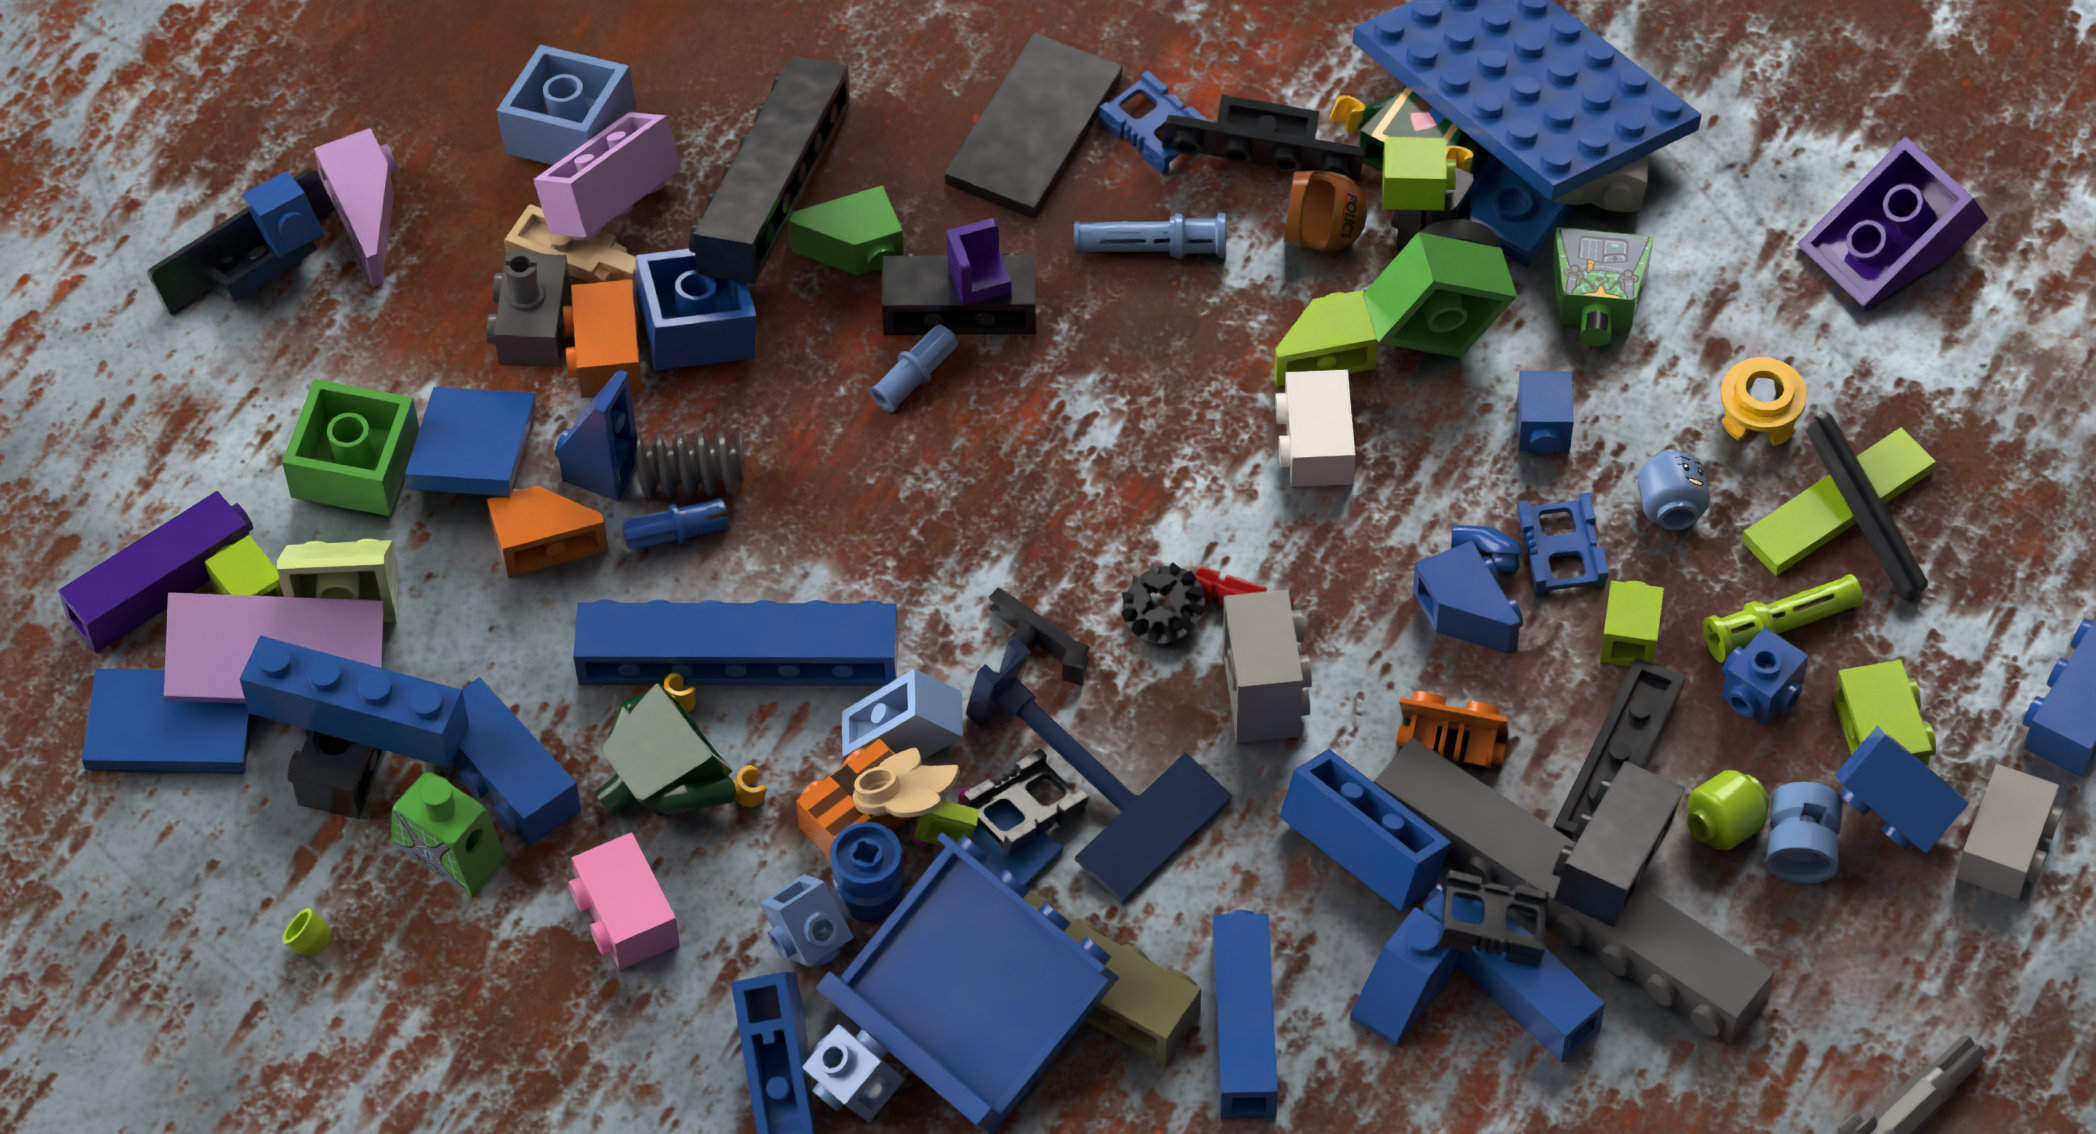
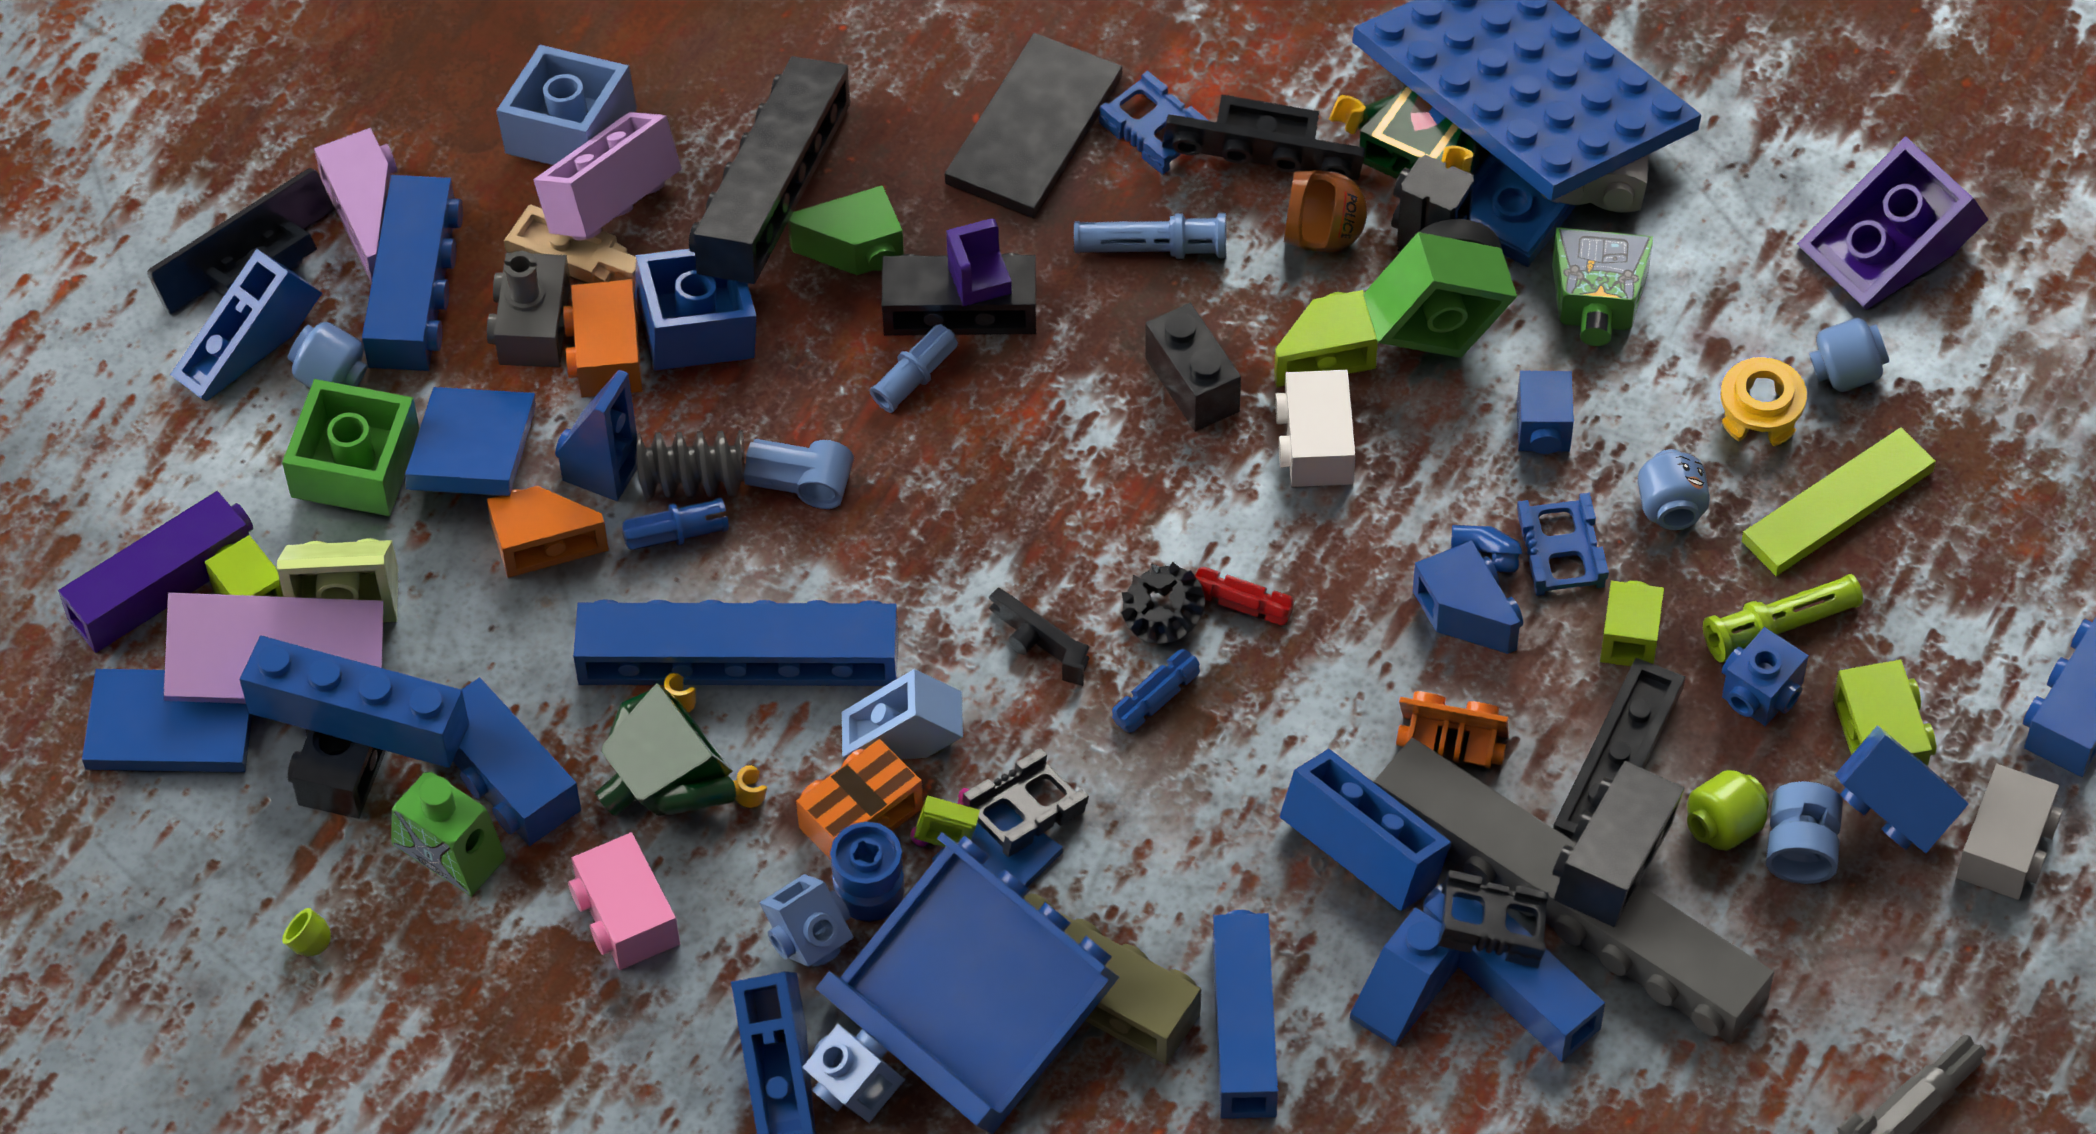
blue brick [242,171,324,257] -> none
tan plate [853,747,960,817] -> none
dark blue piece [965,637,1233,904] -> none
light grey brick [1223,589,1312,743] -> none
lime brick [1382,137,1456,210] -> none
black axle [1805,412,1928,600] -> none
none -> blue slope [170,249,322,402]
none -> medium blue head [288,322,368,388]
none -> blue brick [362,175,463,371]
none -> medium blue piece [744,439,854,509]
none -> blue axle [1112,649,1200,733]
none -> black brick [1145,302,1241,432]
none -> medium blue head [1809,318,1890,392]

